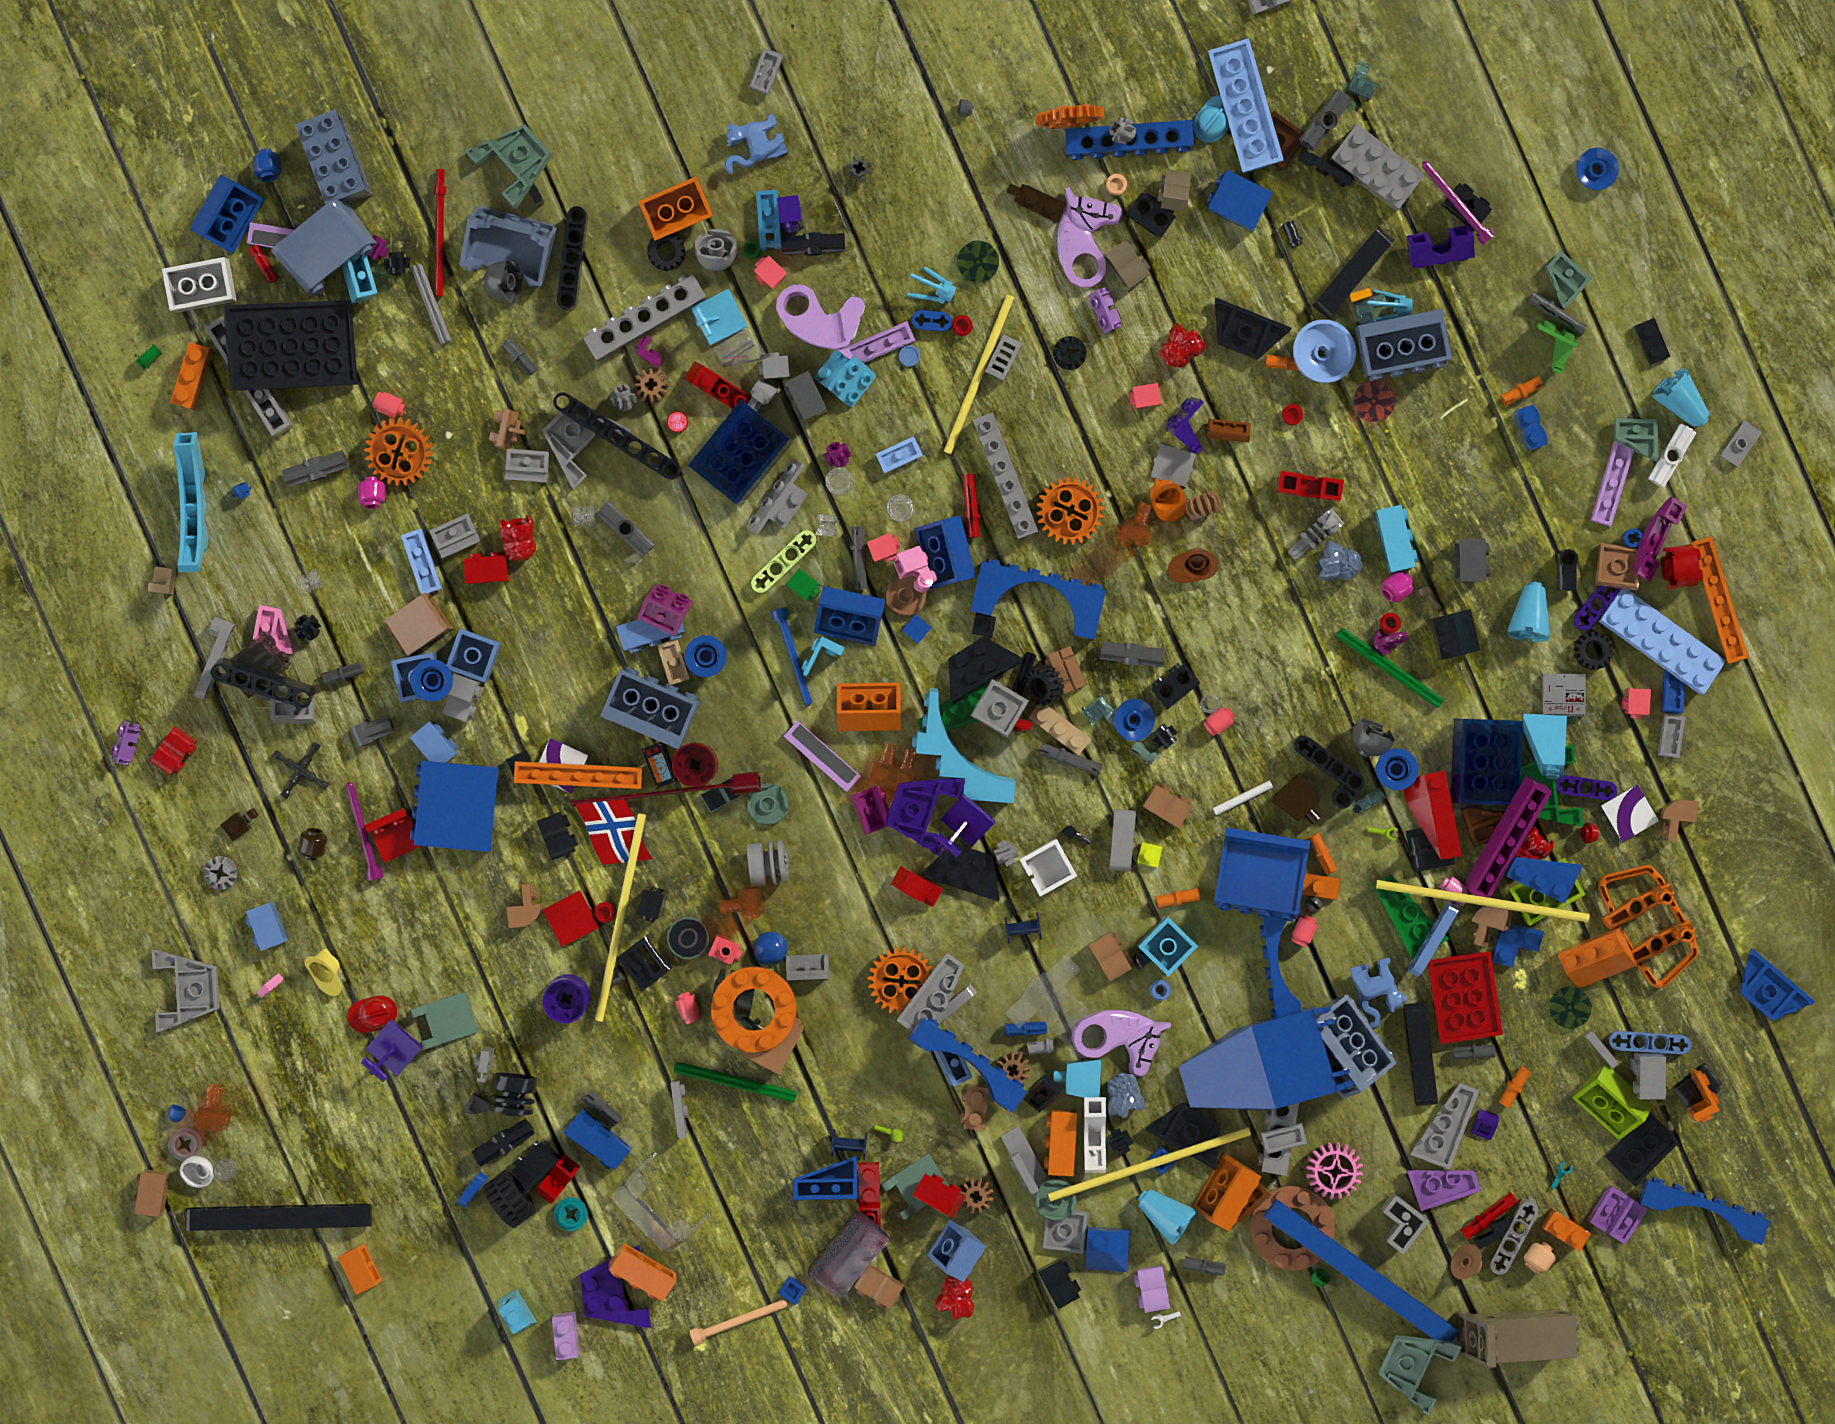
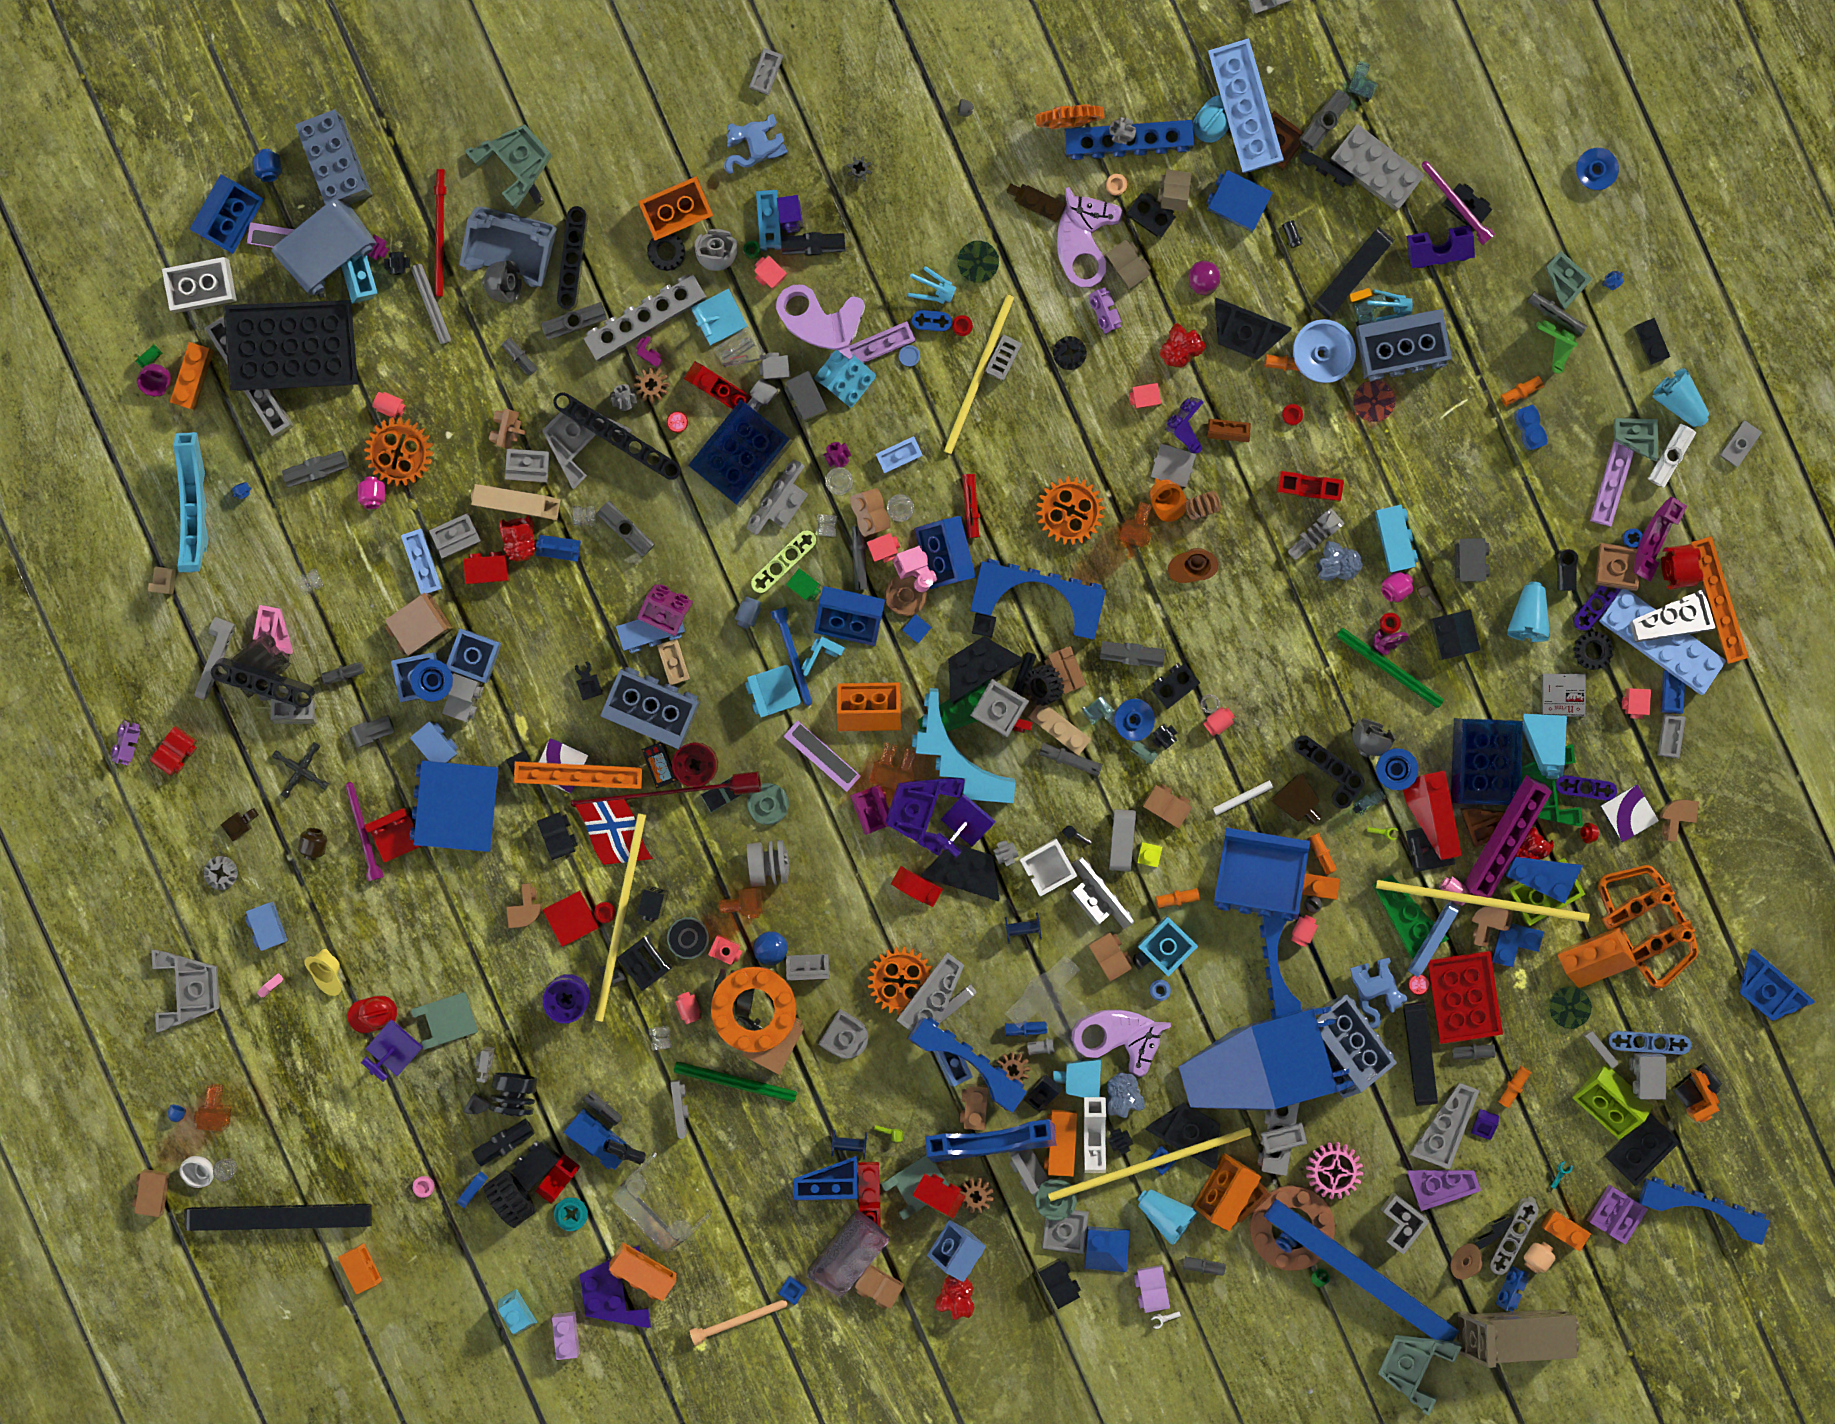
light grey gear [168,1127,203,1161] -> none
red axle [248,245,279,284] -> none
black gear [294,615,321,641] -> none
blue piece [685,635,727,677] -> none
light grey brick [973,412,1038,540] -> none
red pin [1460,1192,1518,1241] -> none
none -> magenta hair [137,363,171,397]
none -> bright pink tile [412,1176,434,1198]
none -> tan slope [471,484,561,520]
none -> blue hinge [536,535,581,562]
none -> dark grey piece [541,302,607,341]
none -> black plate [575,661,603,701]
none -> black pin [603,1139,646,1165]
none -> clear wheel [649,1026,672,1050]
none -> sand blue brick [734,596,761,629]
none -> medium azure bracket [745,665,801,717]
none -> light grey tile [818,1008,868,1059]
none -> medium nougat brick [850,488,891,537]
none -> blue arch [925,1119,1057,1163]
none -> light grey bracket [1070,857,1134,929]
none -> magenta hair [1189,260,1220,296]
none -> blue bush [1276,1232,1297,1253]
none -> tile [1408,974,1430,995]
none -> blue hinge [1496,1265,1529,1312]
none -> blue plate [1602,271,1624,290]
none -> wing [1630,589,1715,643]

